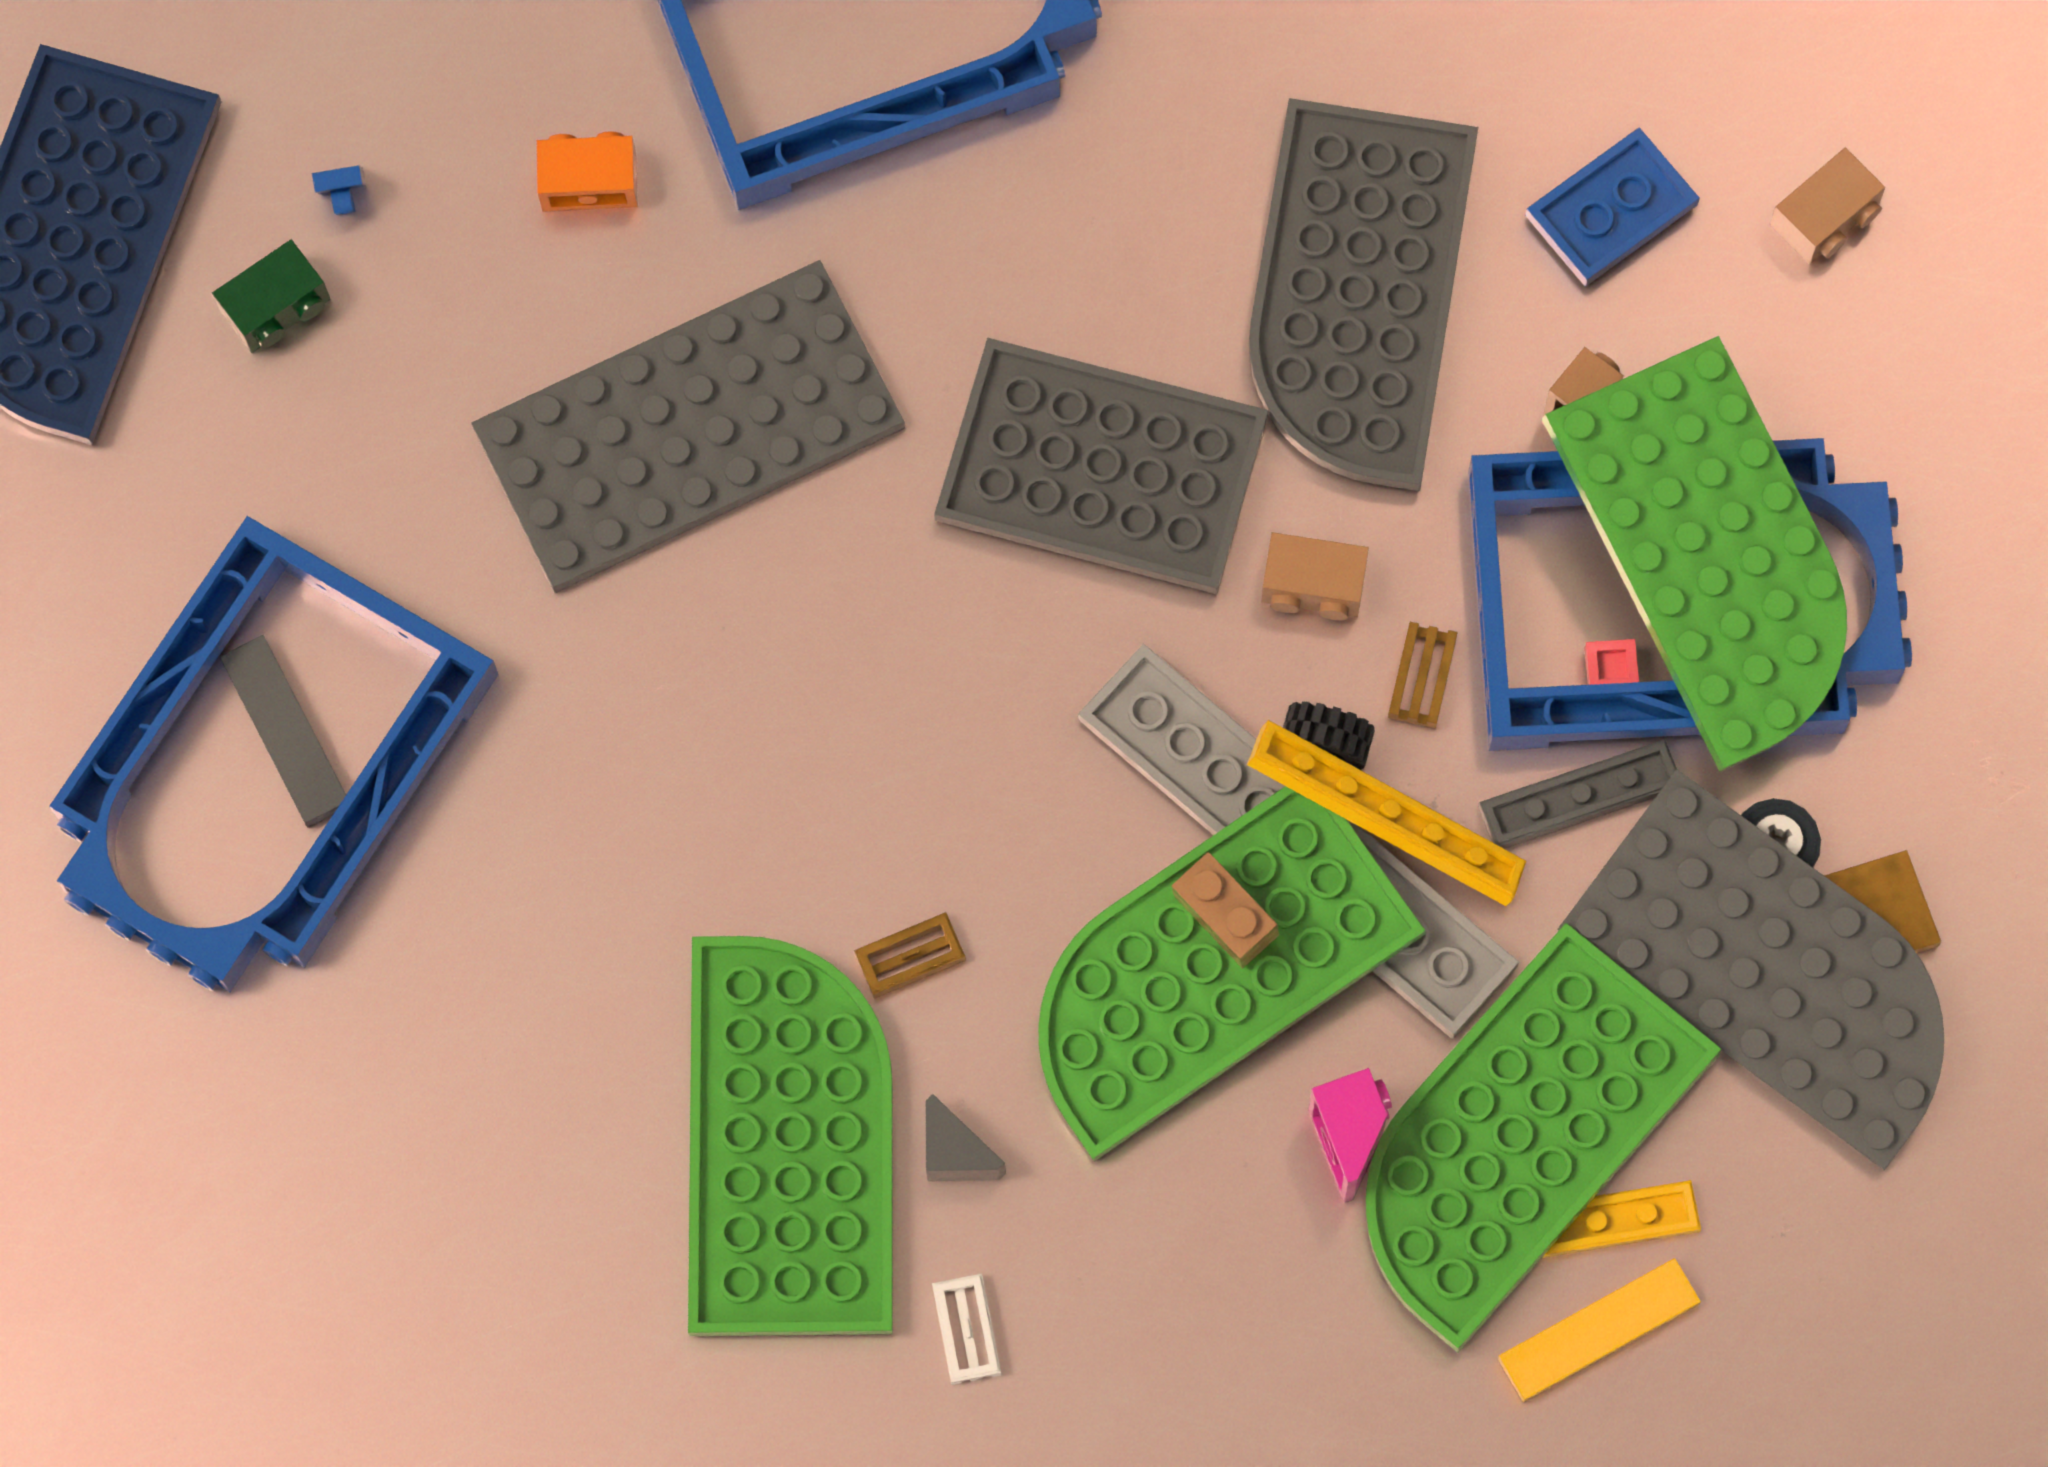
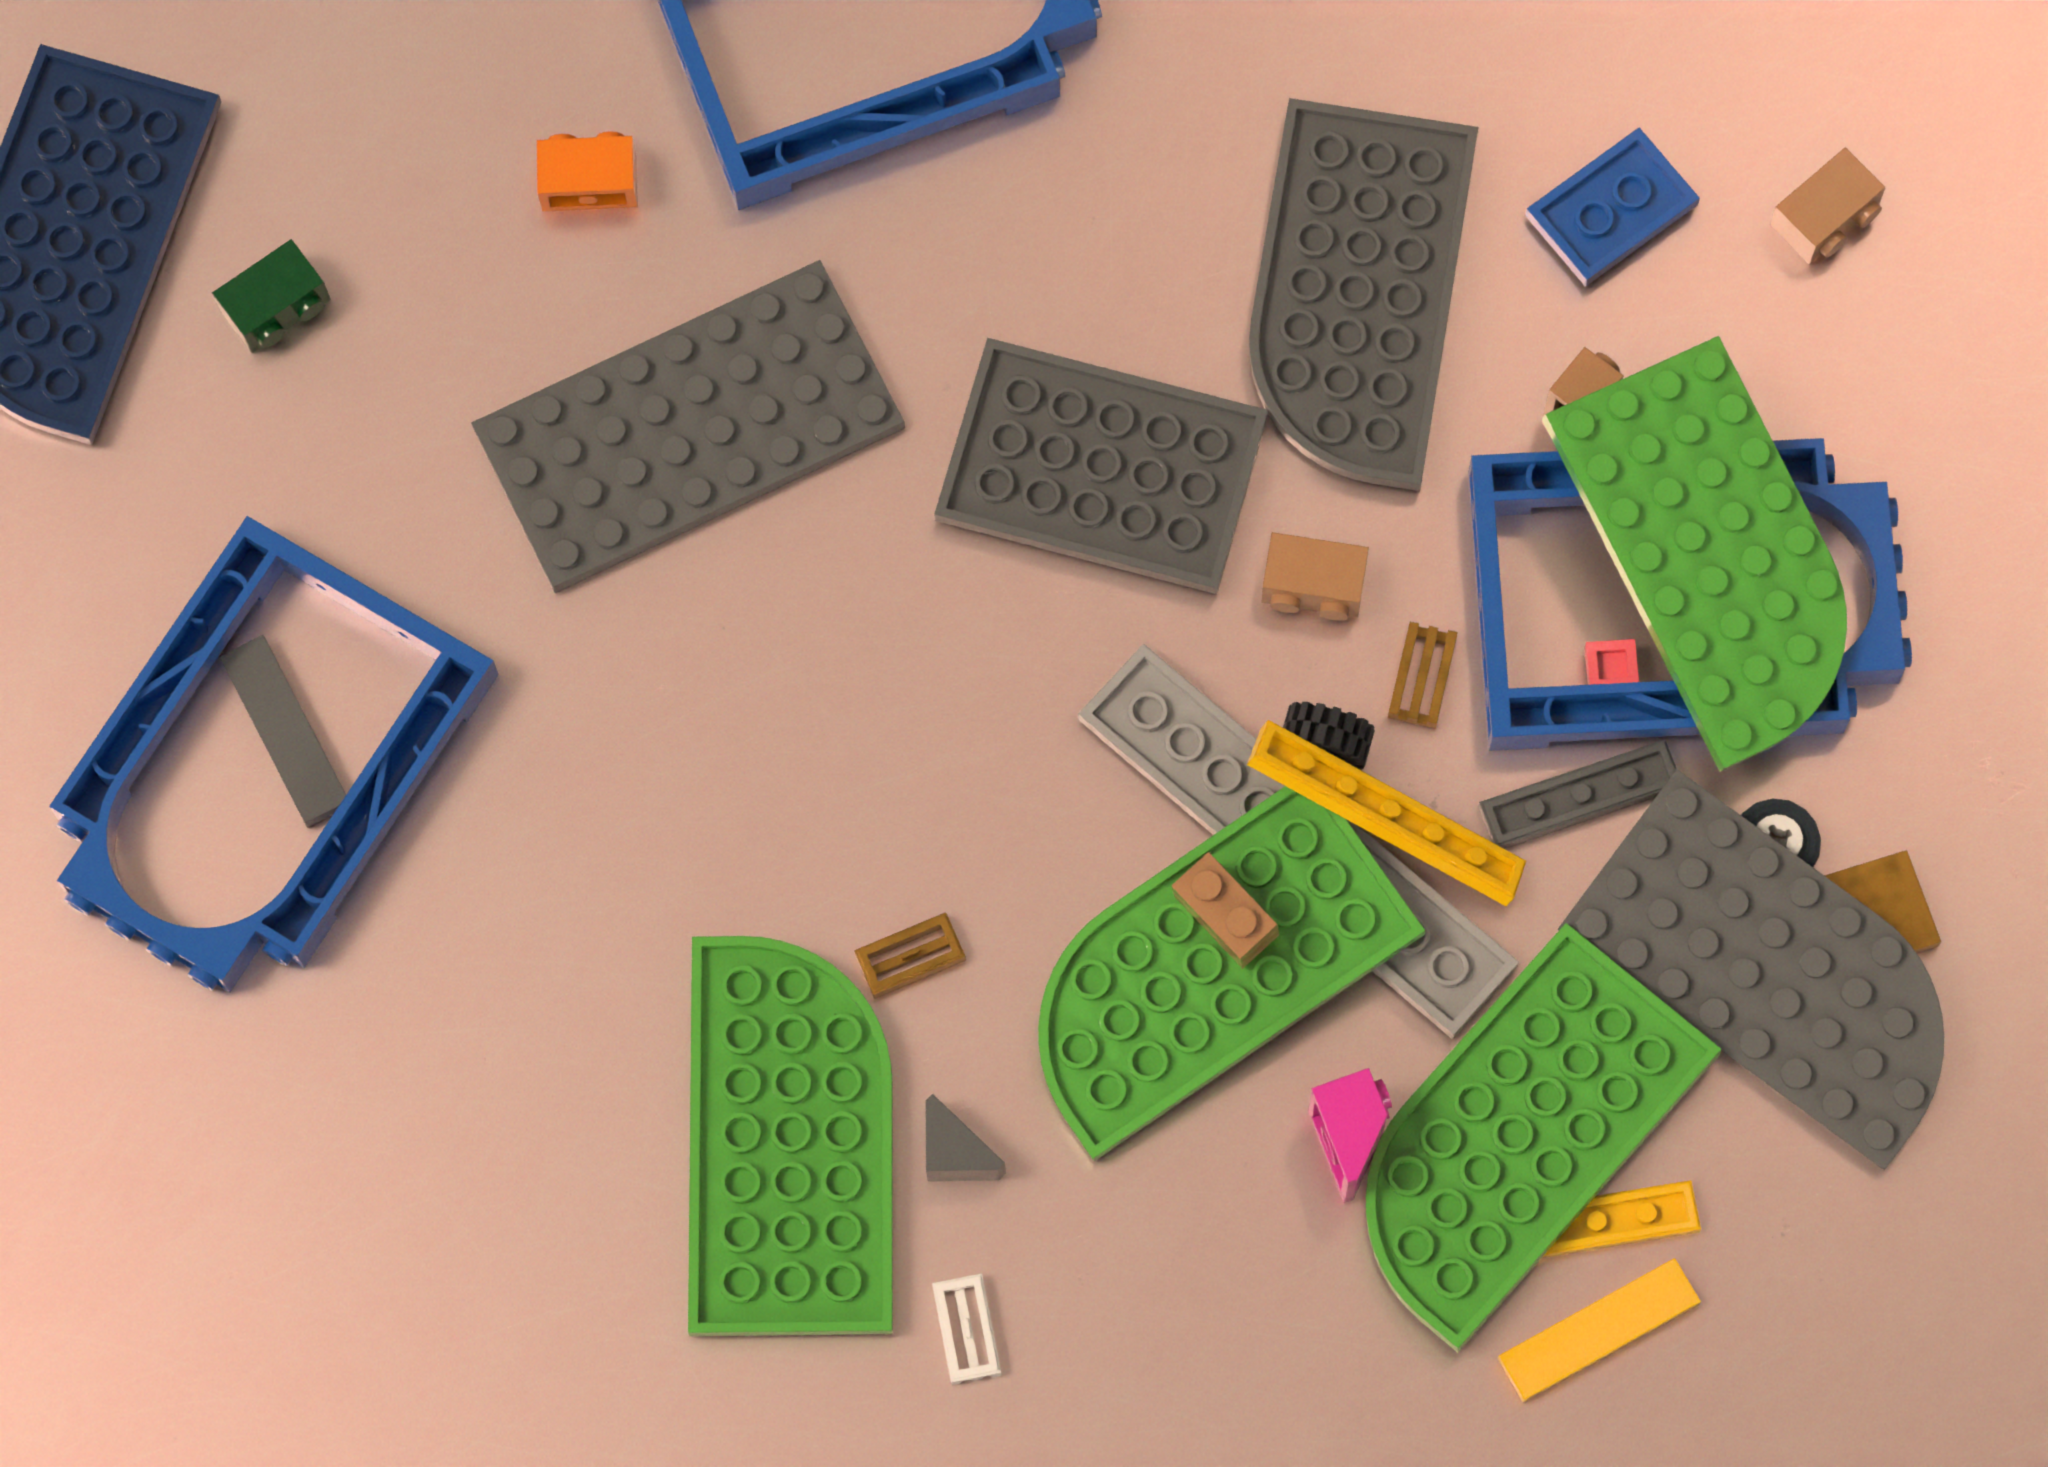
blue tile [312,165,366,215] -> none

